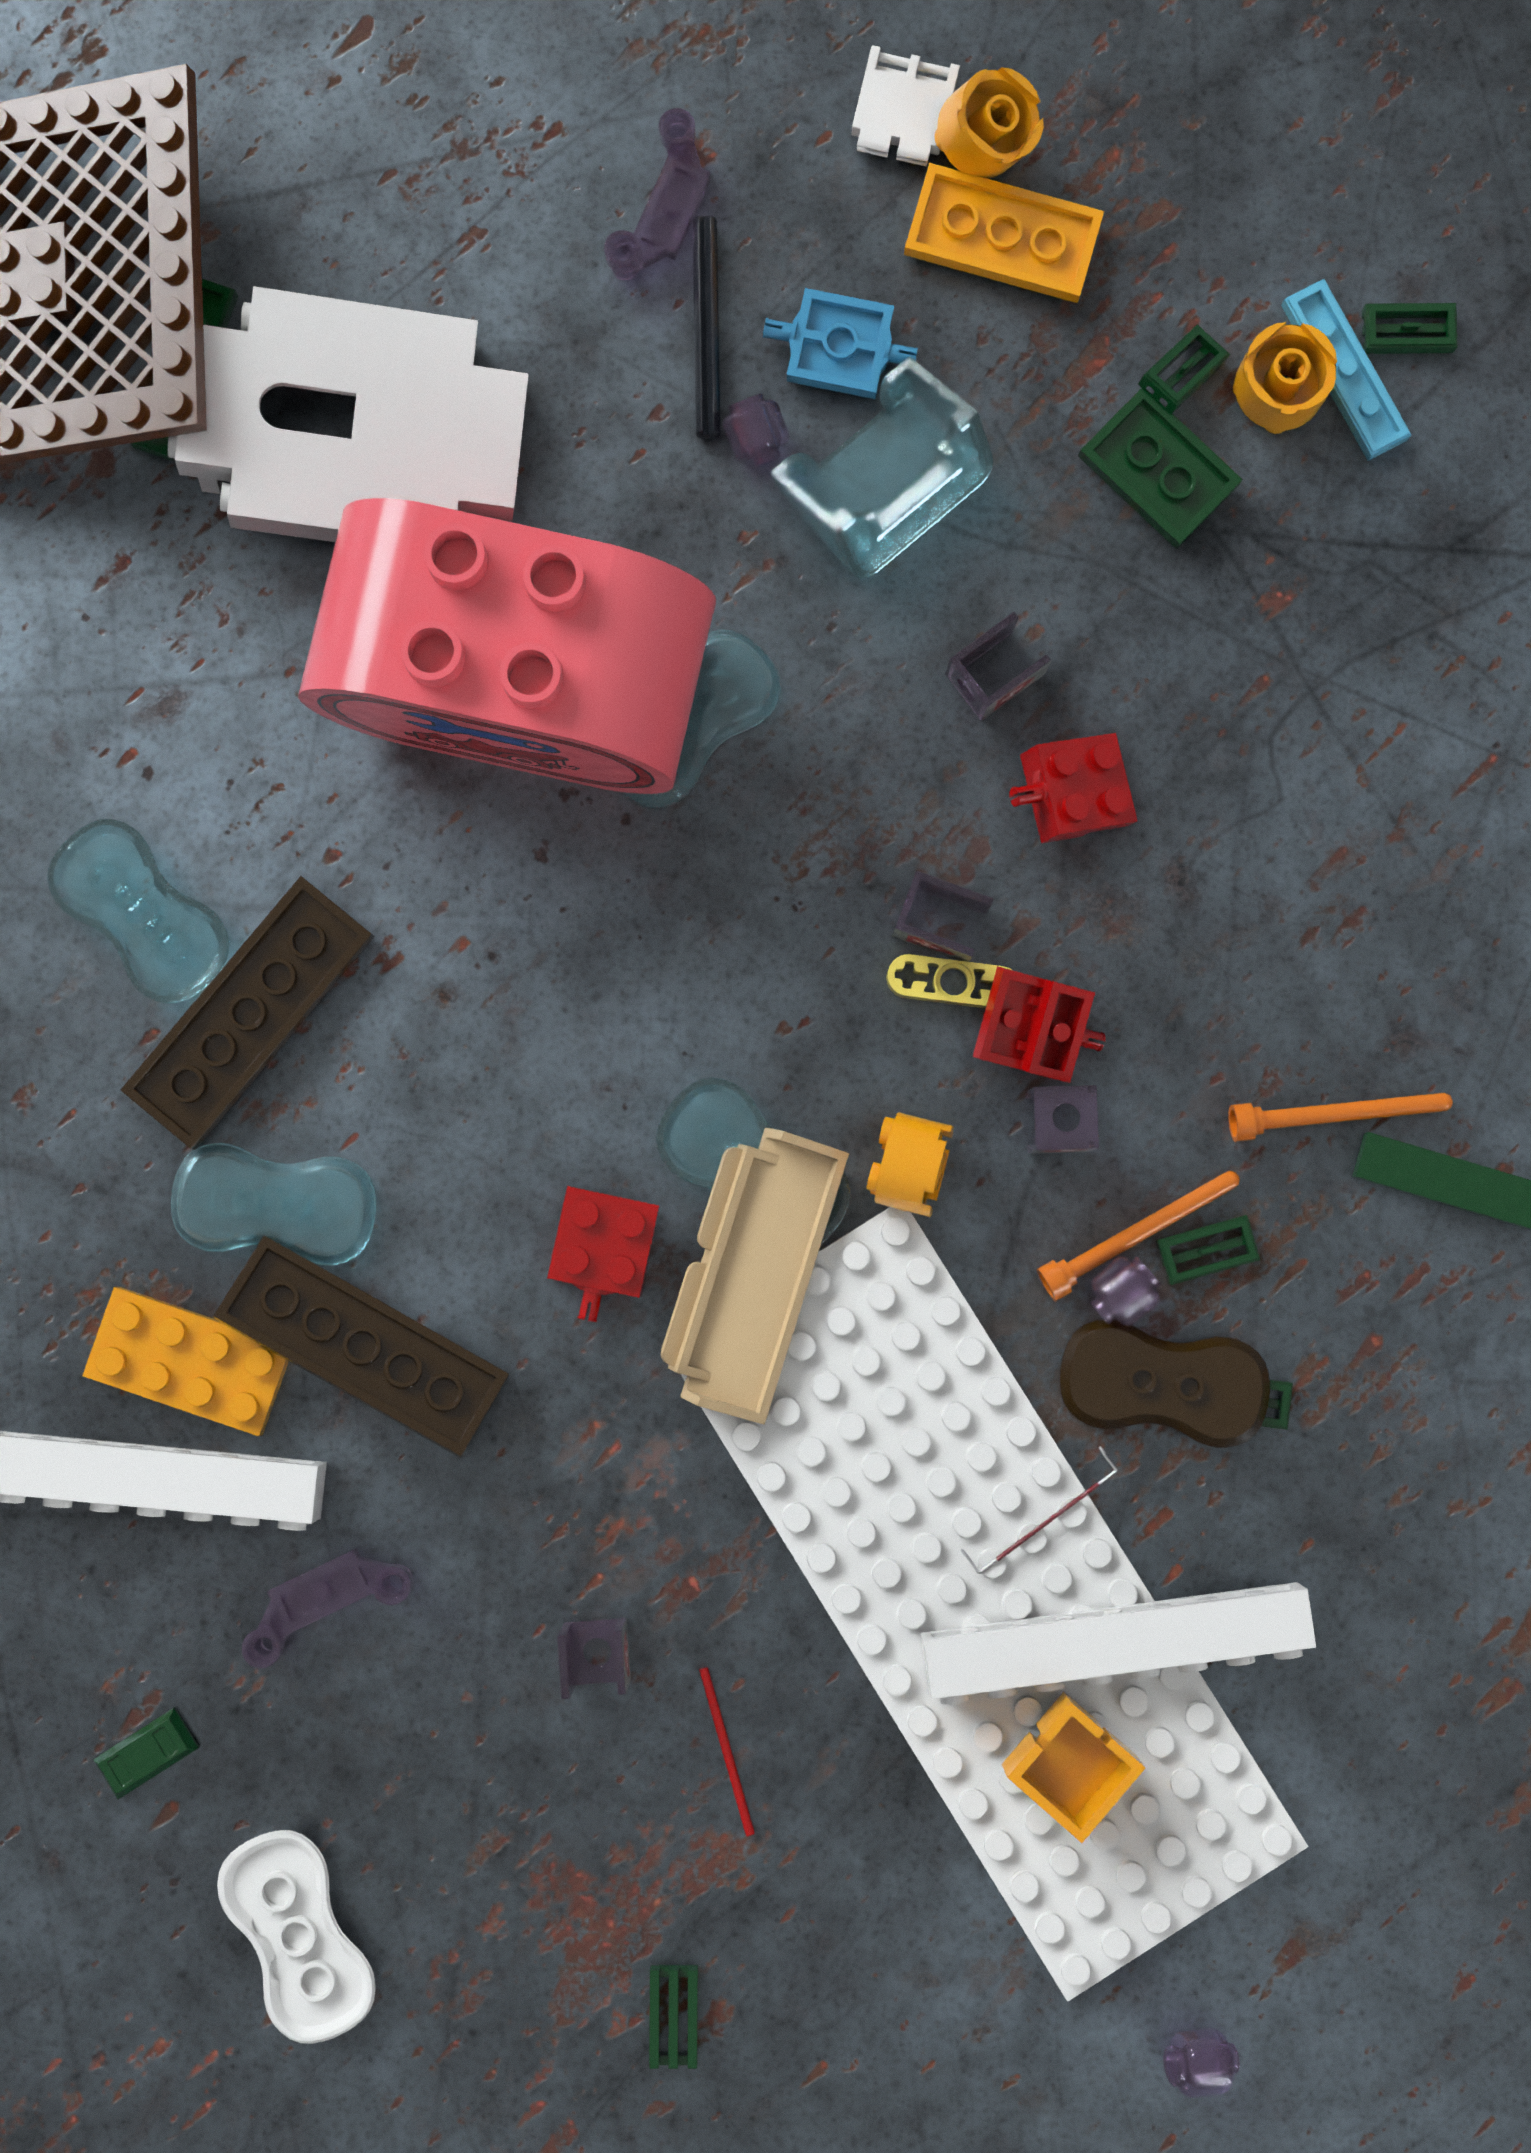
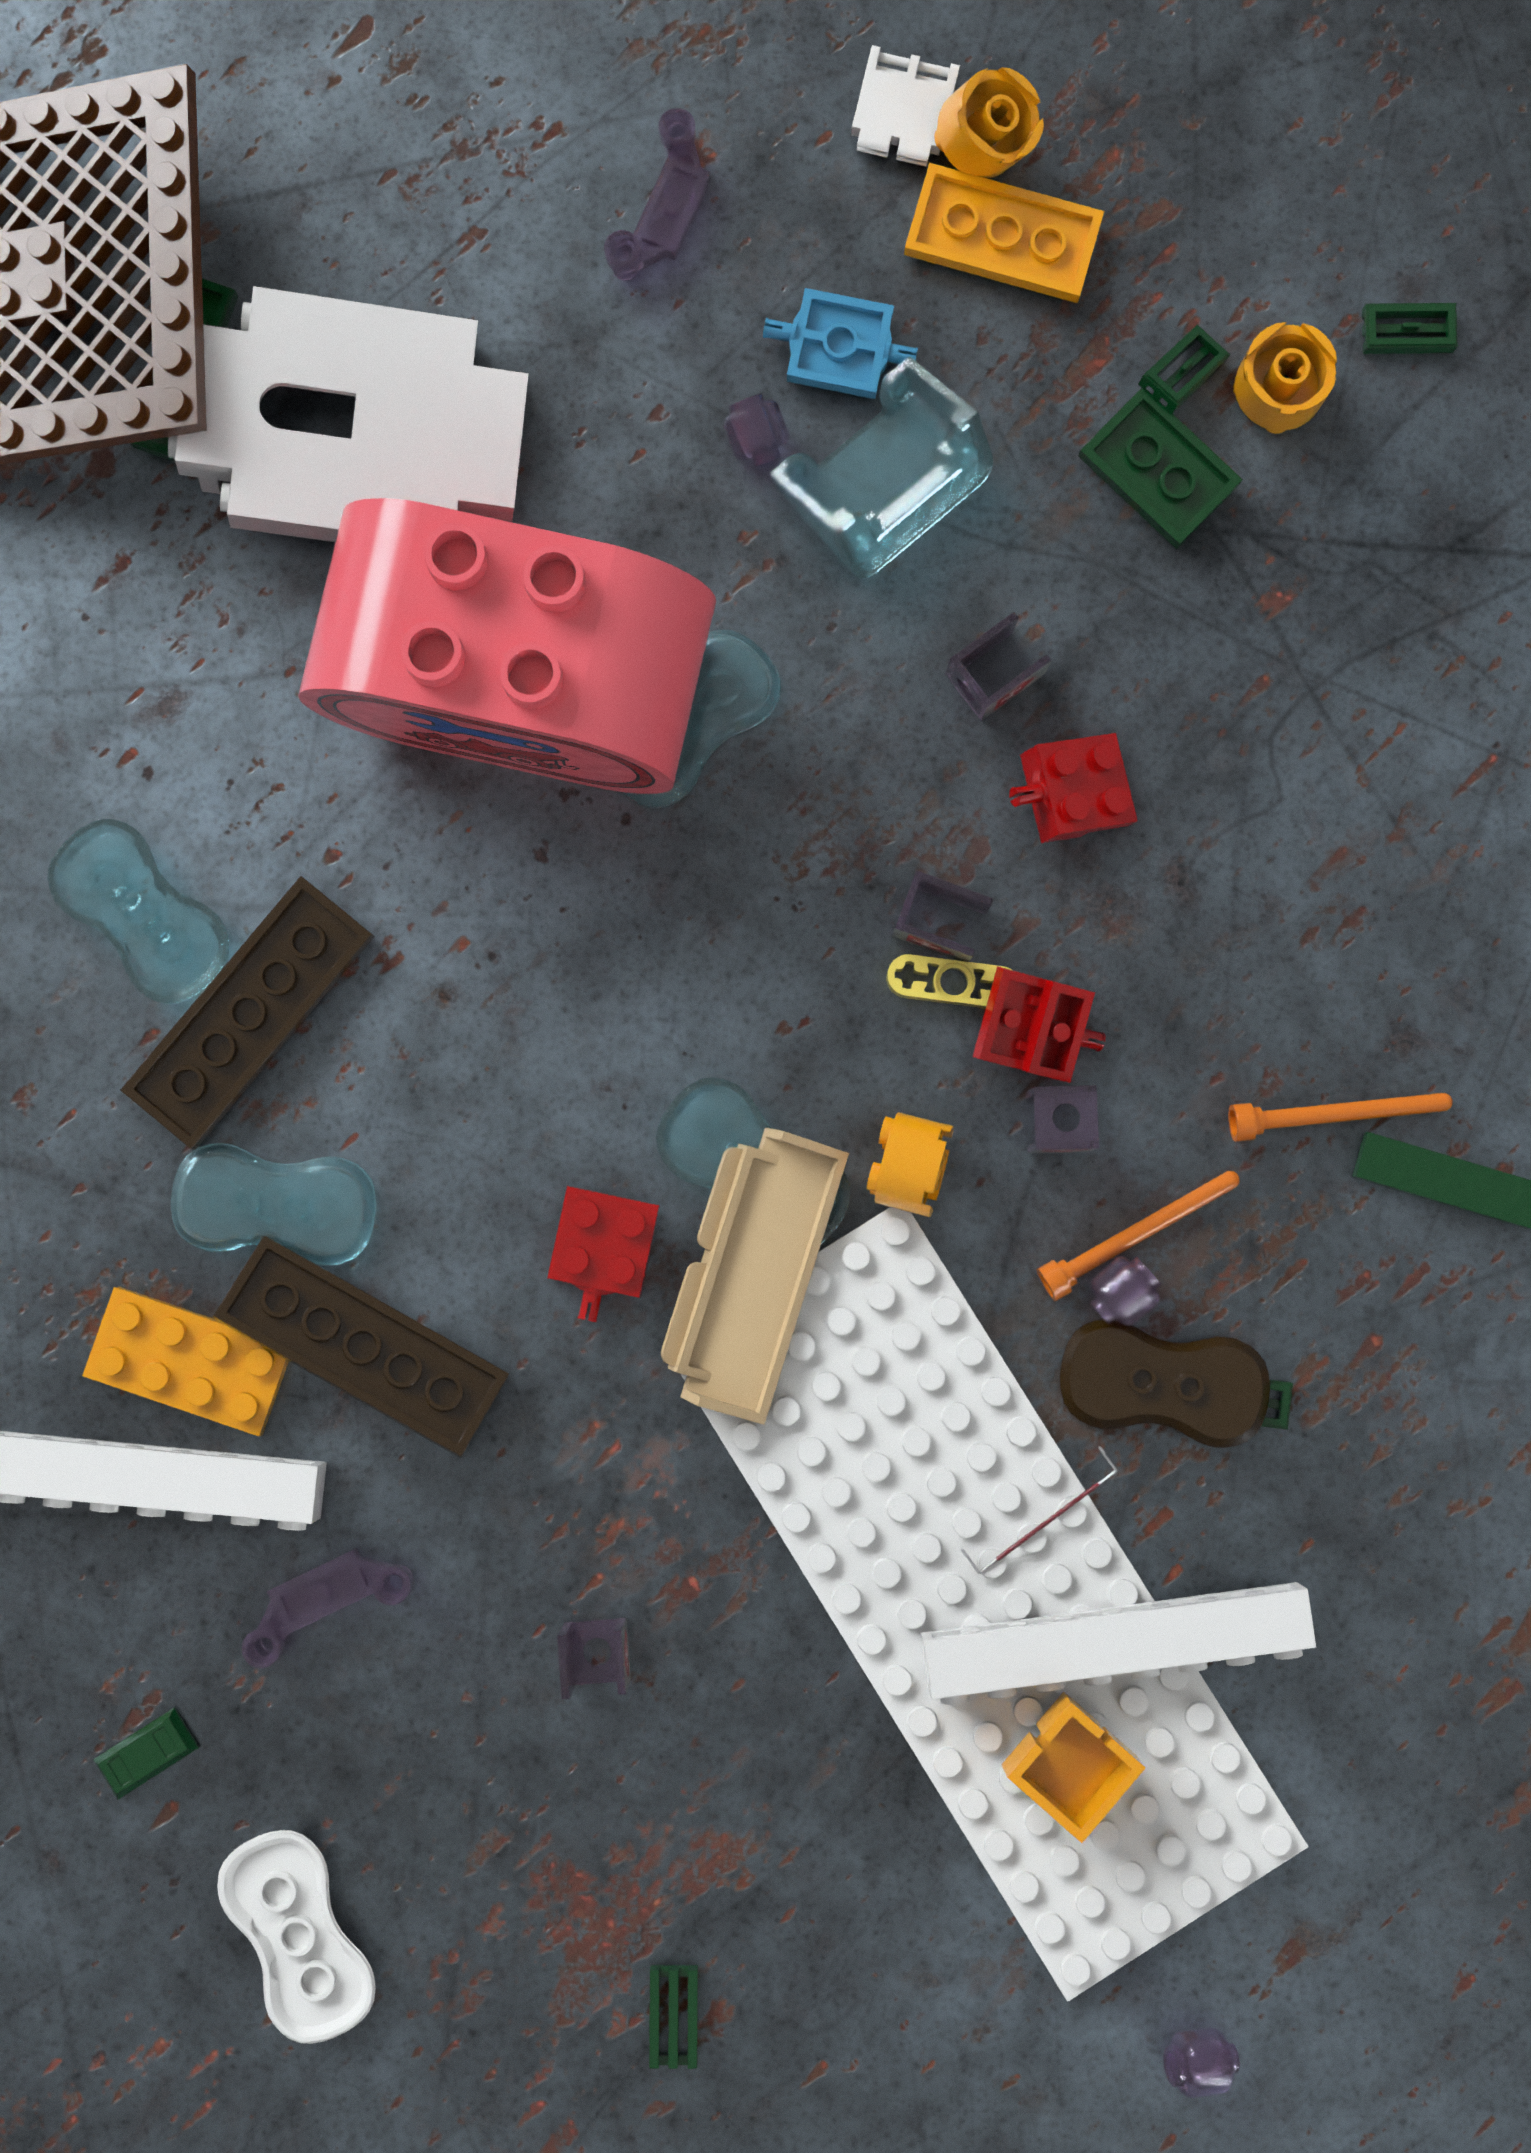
black axle [692,215,721,440] -> none
red axle [699,1667,755,1836] -> none
dark green tile [1155,1215,1260,1285] -> none
medium azure tile [1281,279,1411,461] -> none

